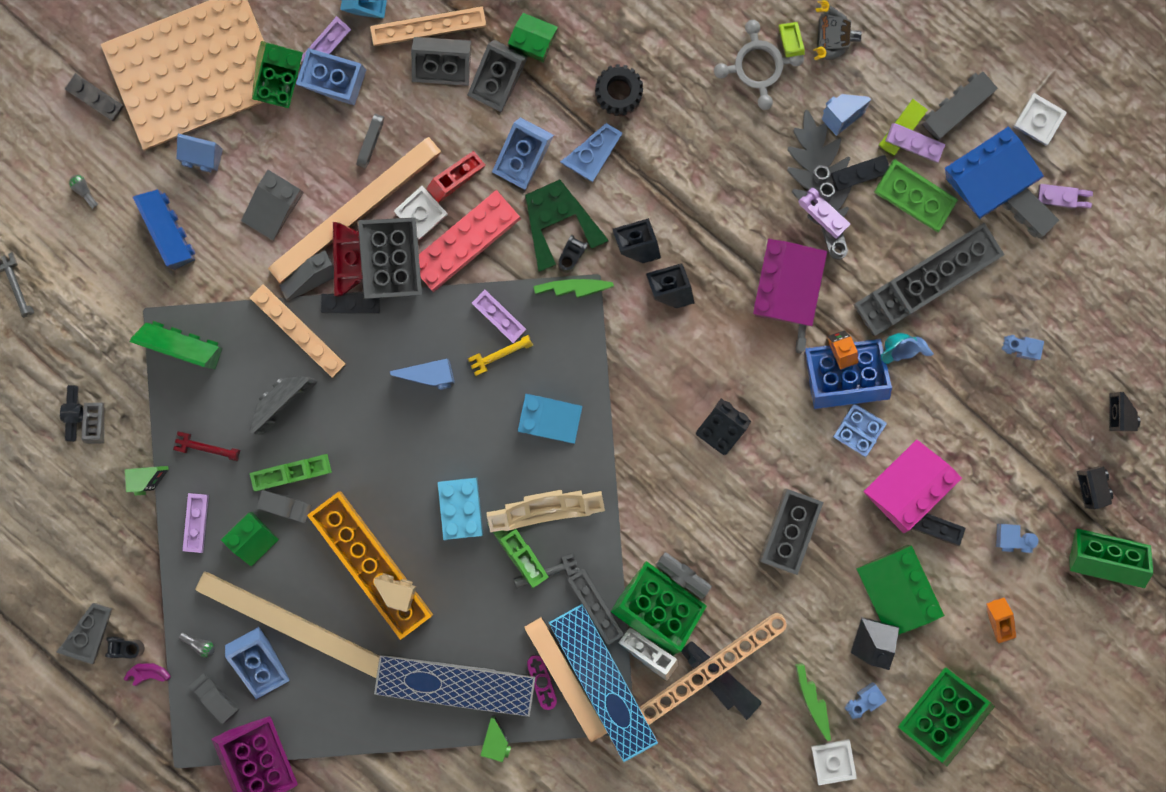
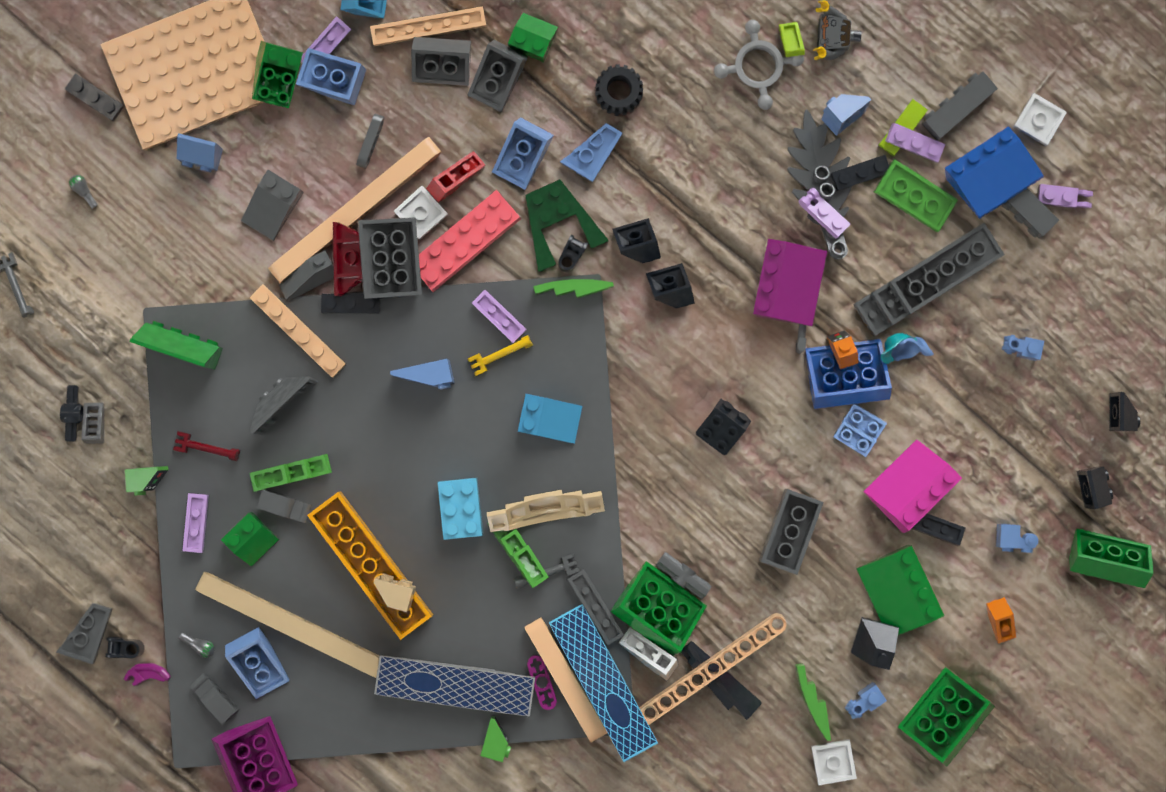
blue slope [133,189,195,270] -> none

